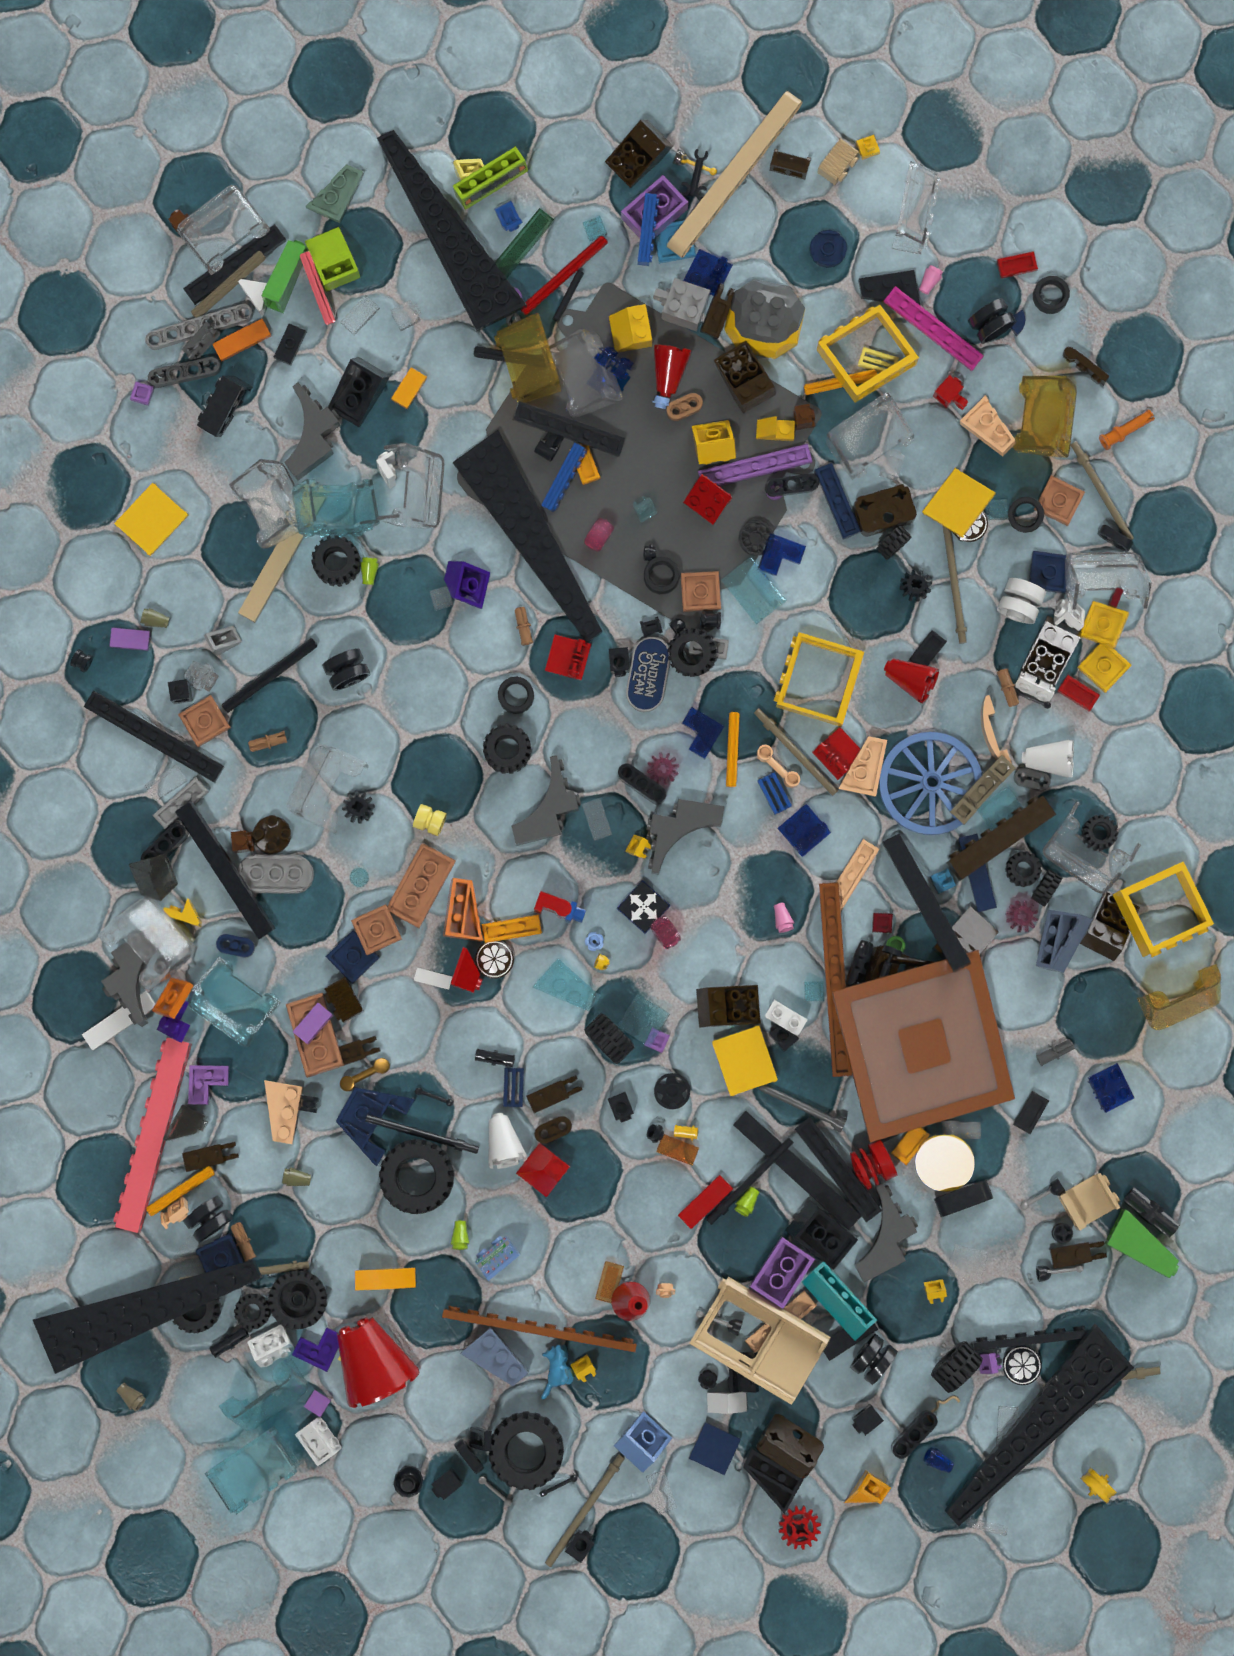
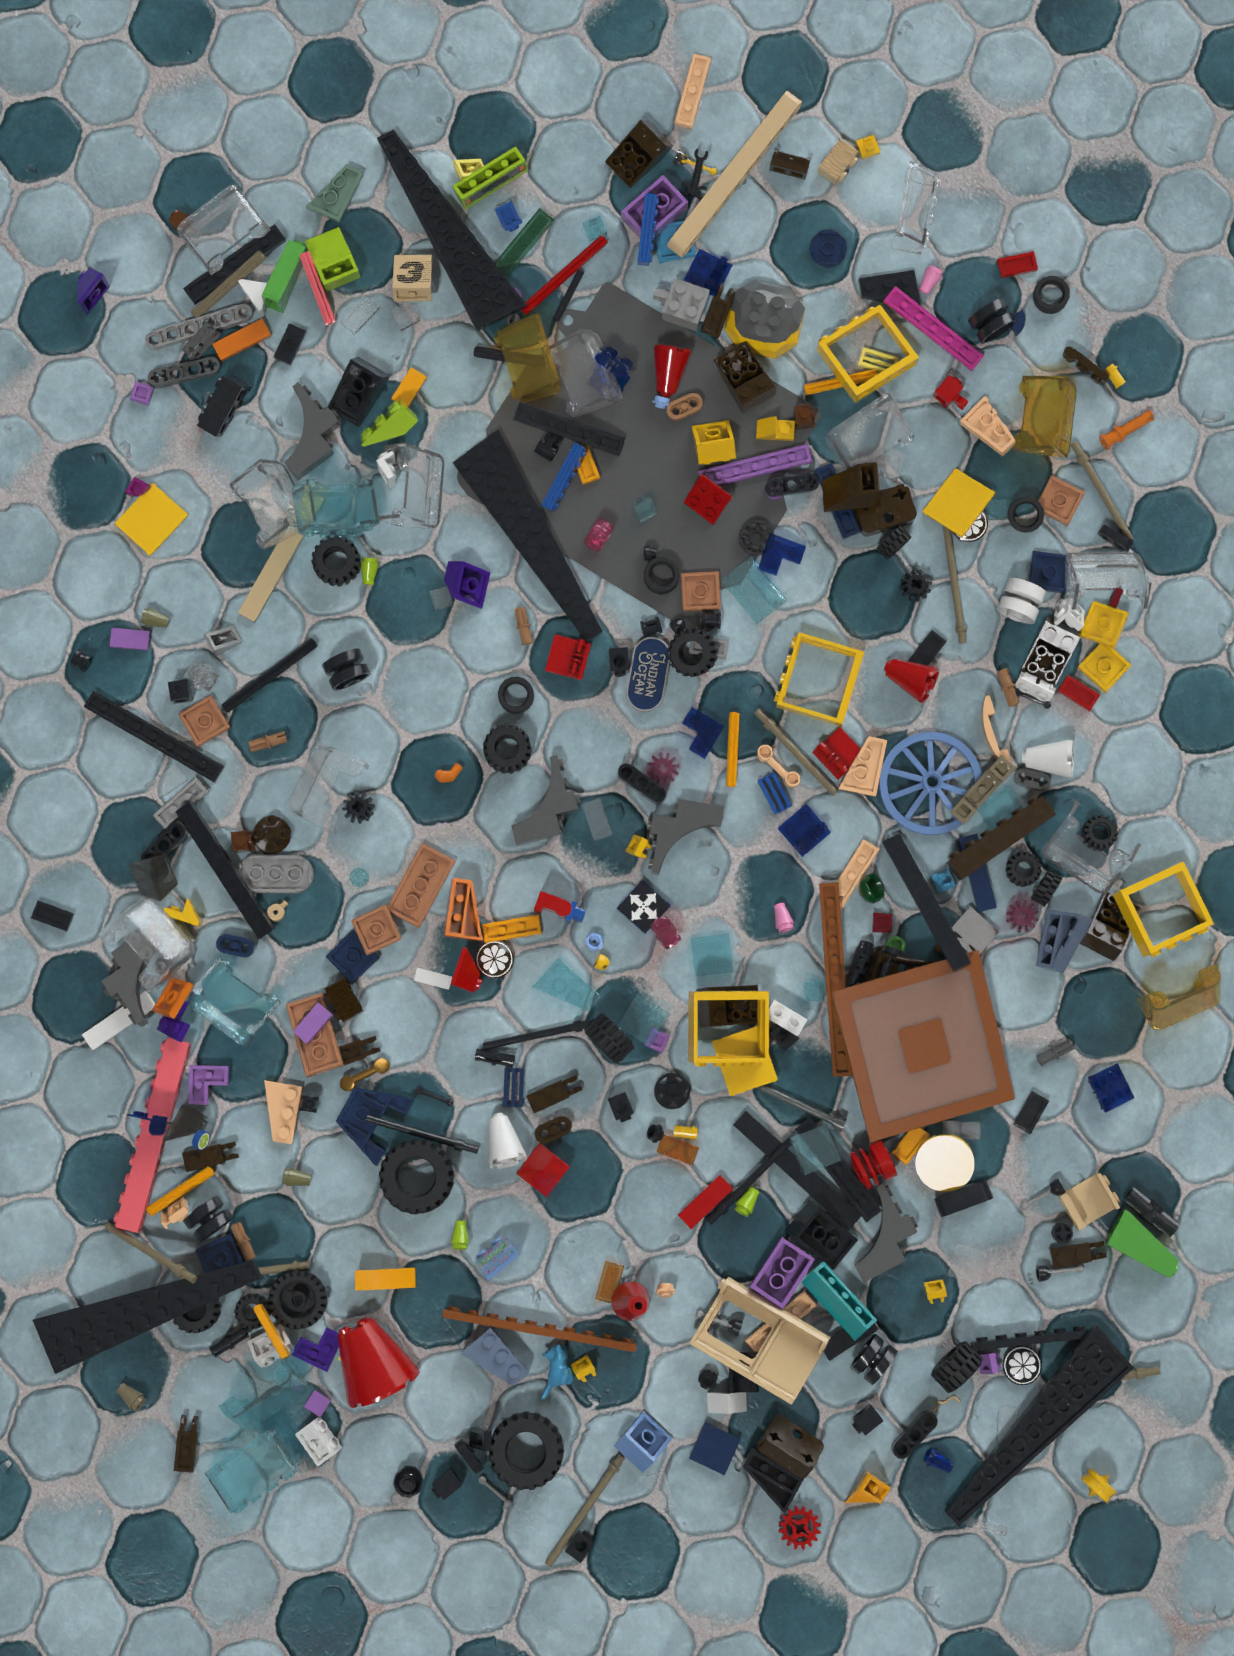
light yellow wheel [413,804,447,836] -> none
black hinge [539,1474,578,1497] -> none
yellow slope [609,304,652,353] -> none
none -> black tile [31,901,75,932]
none -> dark purple slope [77,268,110,315]
none -> dark tan bar [105,1222,197,1284]
none -> magenta tile [124,477,151,497]
none -> clear blue hinge [127,1111,172,1136]
none -> dark brown hinge [174,1415,199,1473]
none -> tile [192,1130,210,1150]
none -> light orange tile [253,1304,291,1359]
none -> tan piece [267,900,288,922]
none -> lime slope [360,399,418,447]
none -> tan panel [393,255,433,302]
none -> orange arm [435,763,463,783]
none -> black bar [483,1019,594,1050]
none -> light nougat tile [674,53,711,129]
none -> yellow window [688,991,769,1067]
none -> clear light blue tile [690,933,734,977]
none -> clear light blue tile [790,1124,841,1175]
none -> dark brown slope [822,462,881,512]
none -> dark green hair [858,873,885,904]
none -> yellow pin [1104,364,1126,389]

